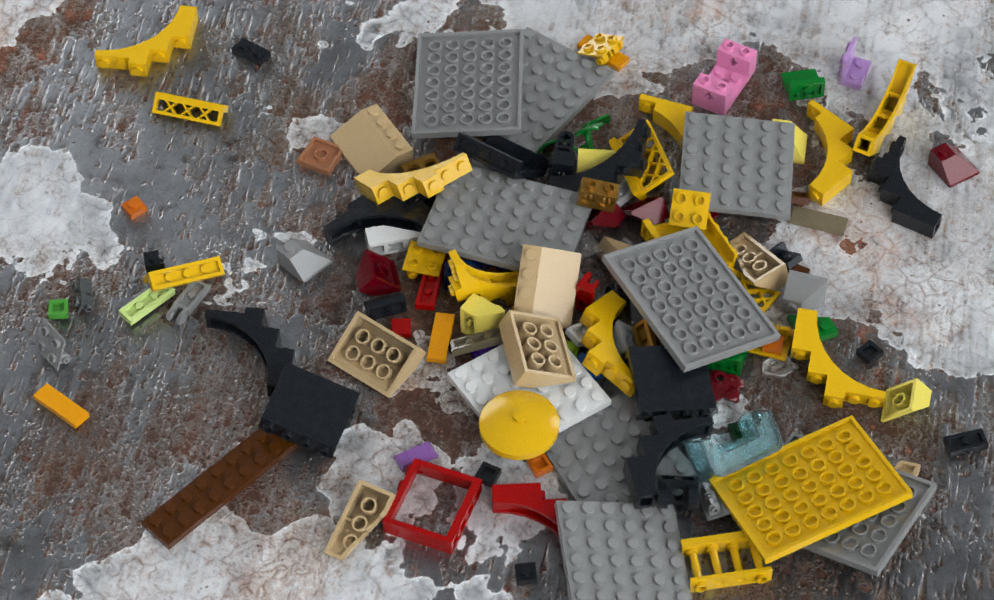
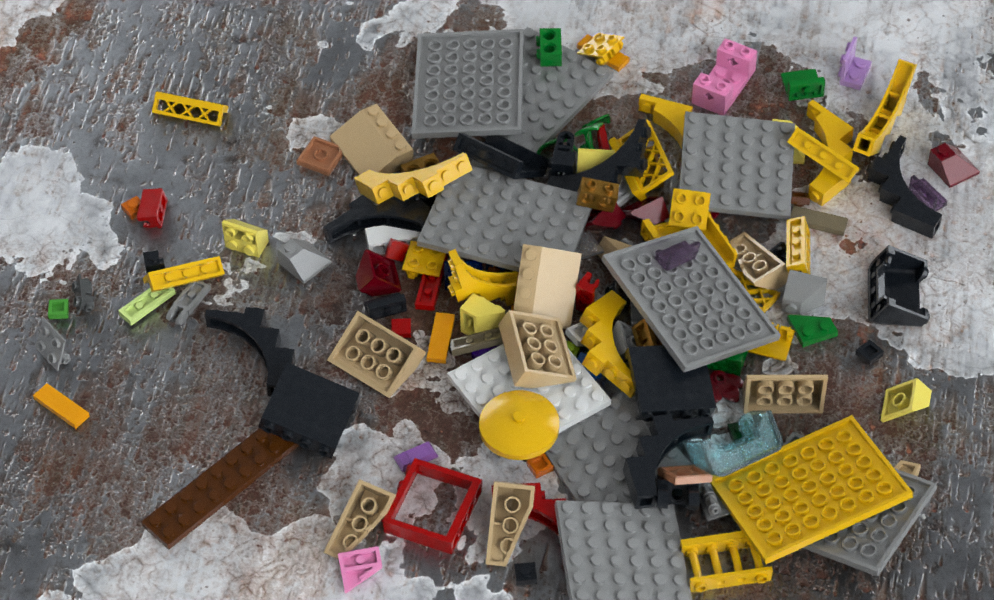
yellow arch [95,5,199,77] -> none
black plate [232,37,271,67] -> none
black plate [474,461,502,488] -> none
orange tile [762,336,785,356] -> none
yellow arch [790,308,886,408] -> none
black plate [943,428,989,457] -> none
none -> red hinge [137,188,168,229]
none -> light yellow slope [222,219,269,258]
none -> bright pink wing [338,546,382,593]
none -> red tile [384,238,409,262]
none -> tan wedge [485,481,535,566]
none -> green brick [536,28,562,67]
none -> red tile [597,125,610,150]
none -> clear purple panel [655,241,701,271]
none -> nougat tile [657,465,712,485]
none -> tan slope [742,375,828,414]
none -> yellow fence [786,216,811,274]
none -> yellow fence [787,127,860,183]
none -> black windscreen [868,245,930,327]
none -> clear purple panel [909,175,947,211]

